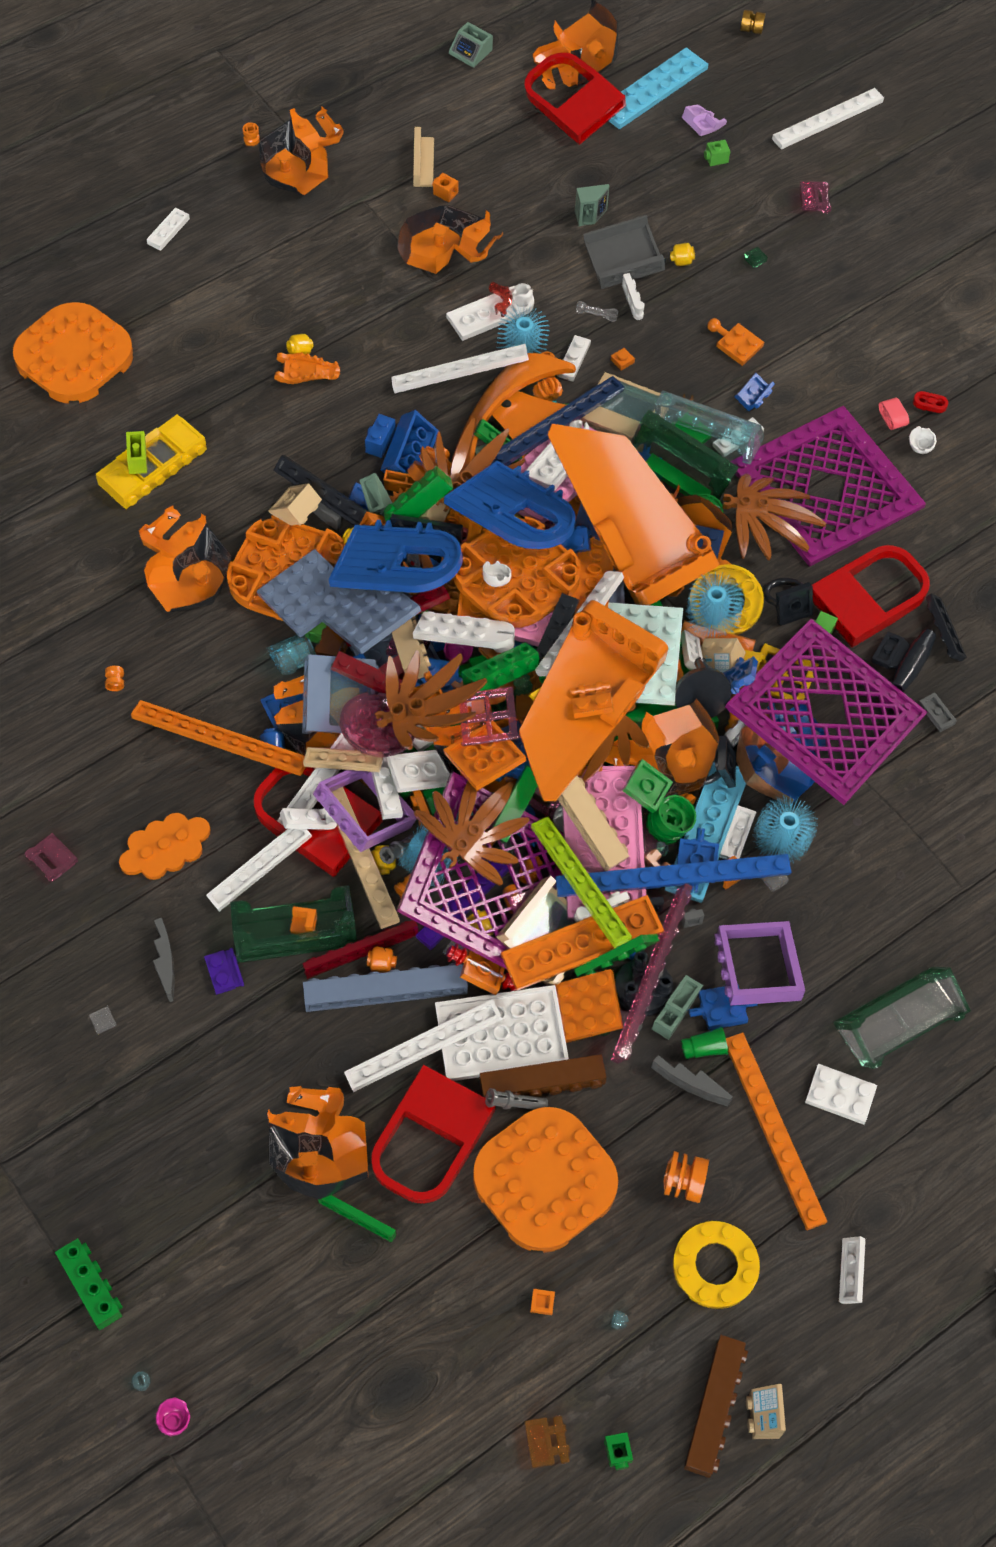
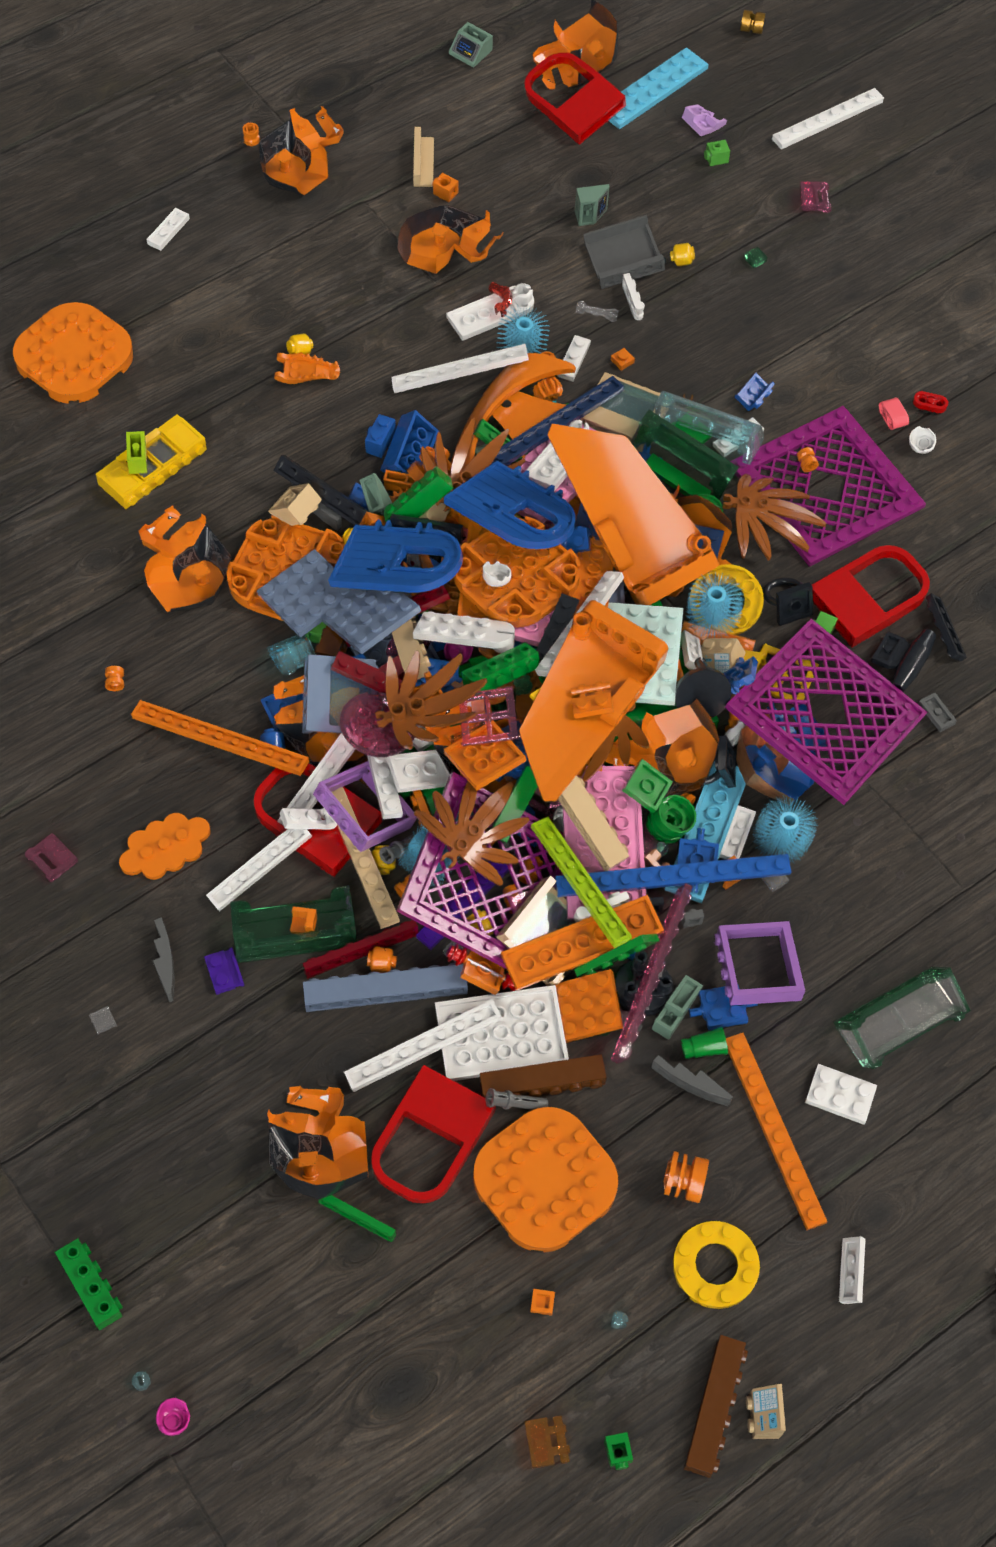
tan tile [303,747,384,772] -> none
orange plate [707,318,764,366] -> none
none -> orange wheel [797,447,819,472]

